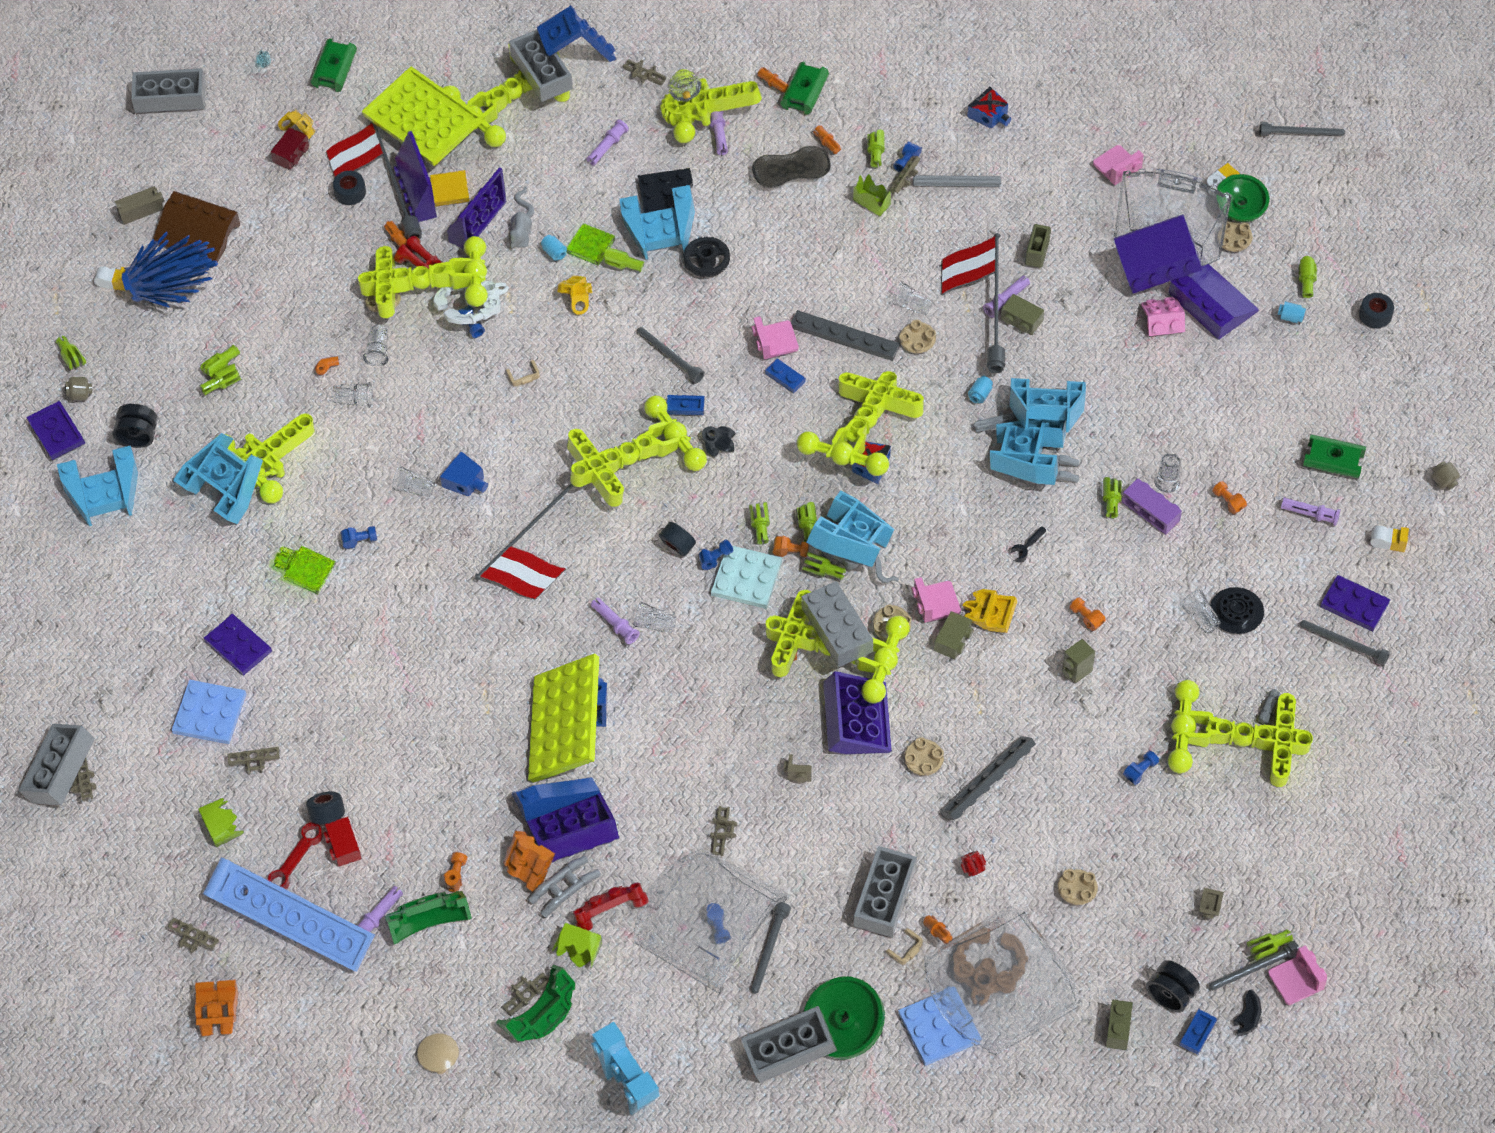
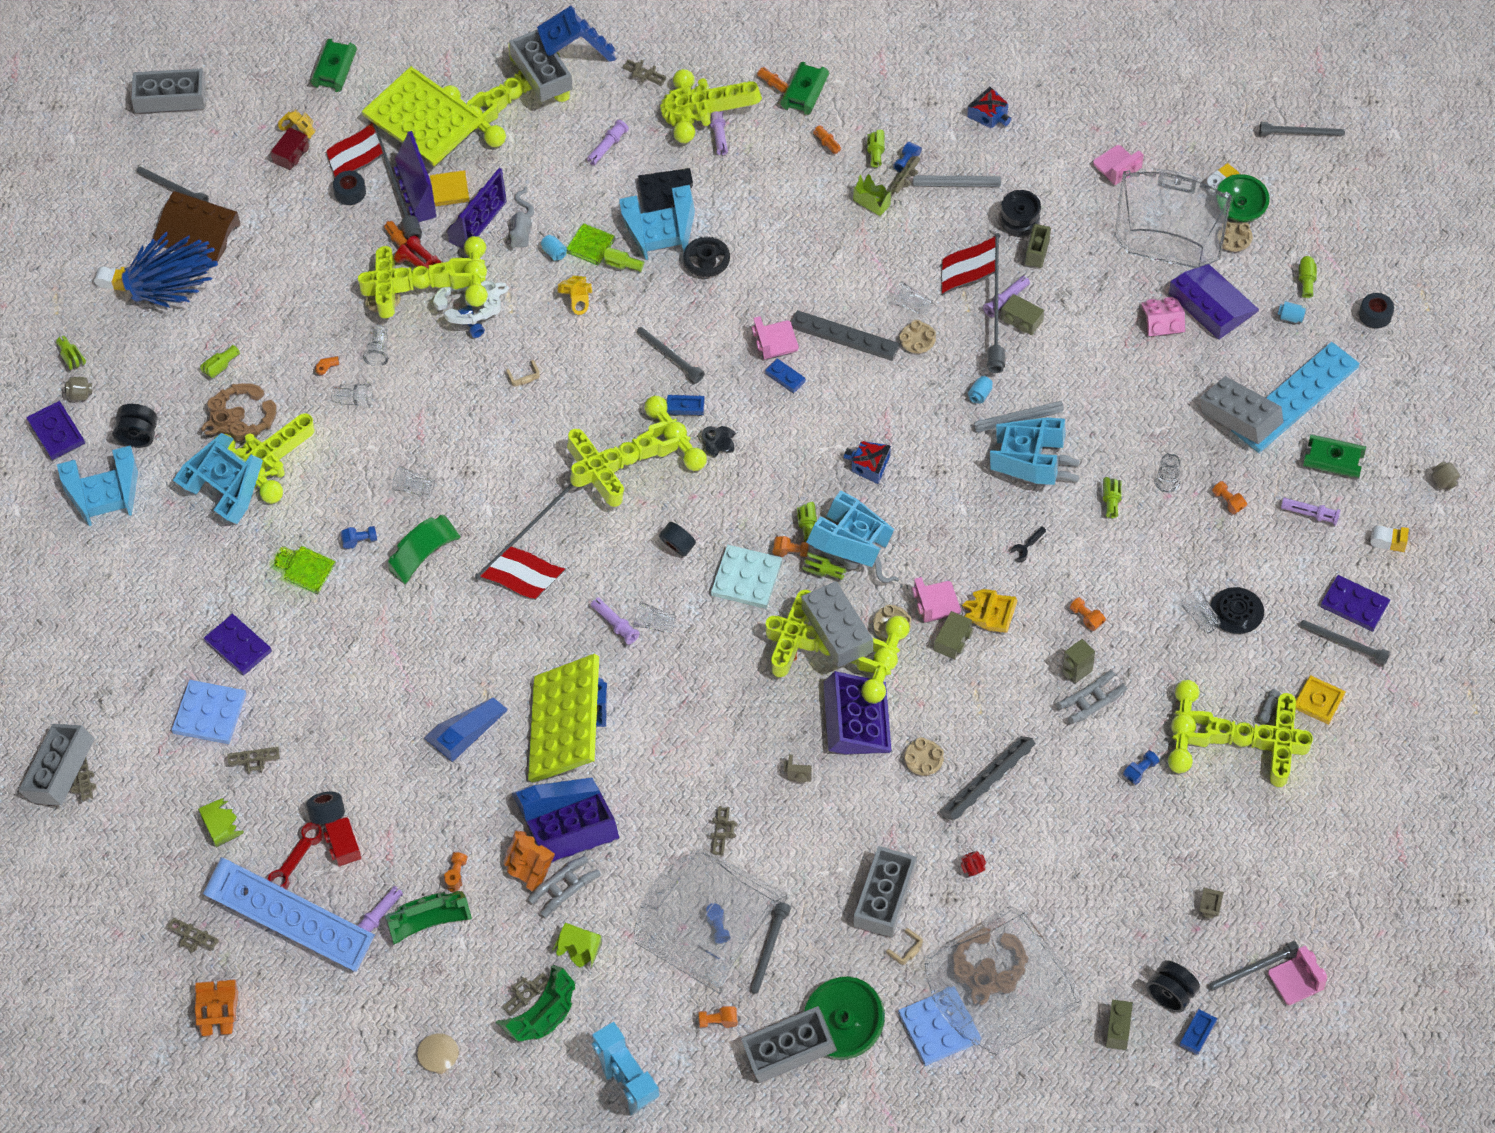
dark tan brick [114,186,165,225] -> none
lime arm [199,363,242,396] -> none
clear light blue plate [256,50,271,67] -> none
blue torso [440,452,488,496] -> none
red plate [573,883,649,931] -> none
clear hat [668,70,702,101] -> none
blue leg [699,539,734,570] -> none
lime arm [749,502,770,544] -> none
clear smoke plate [752,146,831,188] -> none
neon yellow piece [796,371,924,476] -> none
orange axle [923,915,952,944] -> none
medium azure wedge [1009,378,1086,432] -> none
tan dish [1057,869,1098,905] -> none
dark purple slope [1114,214,1203,294] -> none
medium lavender brick [1122,478,1182,535] -> none
black piece [1233,989,1262,1036] -> none
lime arm [1246,929,1293,961] -> none
none -> dark grey piece [137,167,209,202]
none -> medium nougat piece [201,383,277,441]
none -> green windscreen [388,515,461,584]
none -> blue wedge [424,697,508,762]
none -> orange leg [699,1006,738,1028]
none -> black wheel [1000,190,1041,236]
none -> light grey piece [1056,669,1128,724]
none -> light grey brick [1200,376,1284,444]
none -> medium azure plate [1231,342,1360,453]
none -> yellow tile [1295,675,1346,725]

